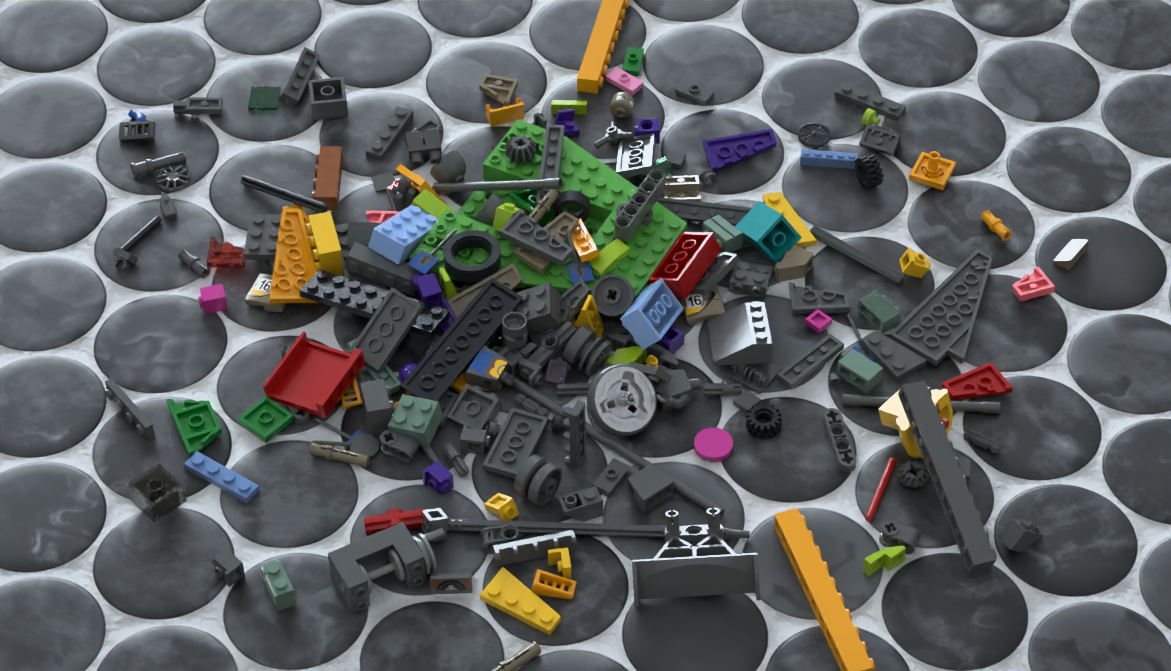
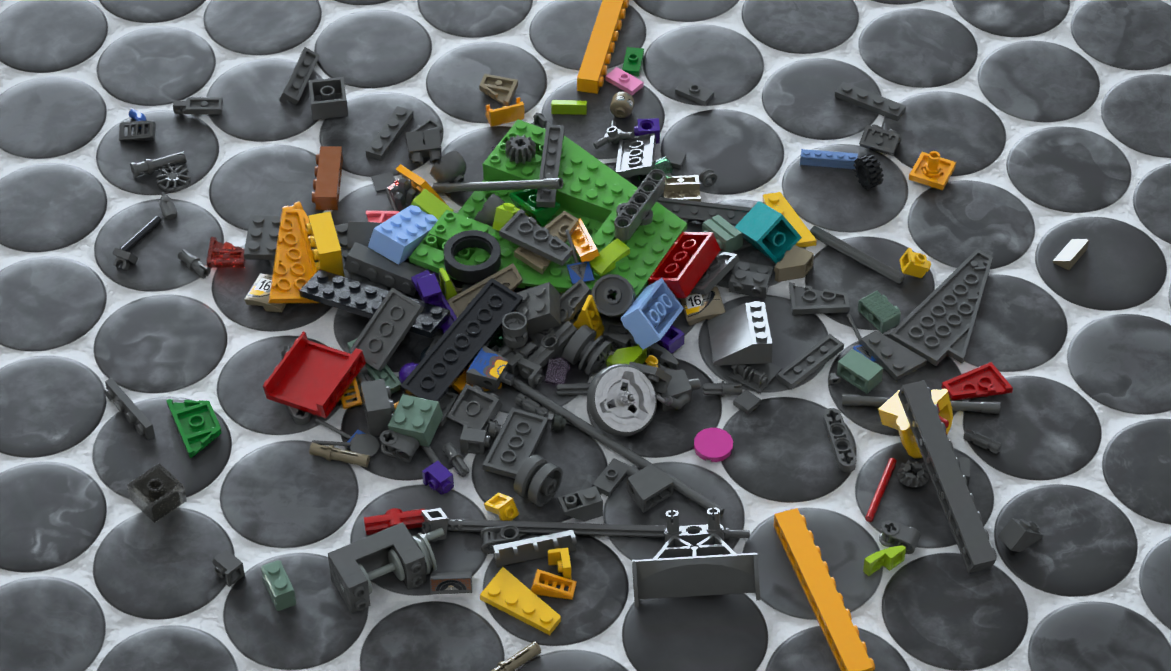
medium blue plate [184,451,259,503] -> none
dark pink brick [198,284,228,314] -> none
green plate [238,396,294,443] -> none
black axle [240,175,328,213] -> none
clear green piece [248,86,281,111] -> none
piece [407,229,457,275] -> none
dark tan pin [528,189,559,223] -> none
dark purple bracket [554,109,580,137] -> none
black tyre [554,190,590,222] -> none
dark grey hinge [563,400,586,468] -> none
dark purple wing [702,129,777,172] -> none
black tyre [746,402,782,440] -> none
black wheel [798,123,830,148] -> none
dark pink plate [805,309,832,334] -> none
lime tile [861,108,880,126] -> none
light orange pin [980,210,1012,241] -> none
coral wing [1012,266,1055,302] -> none

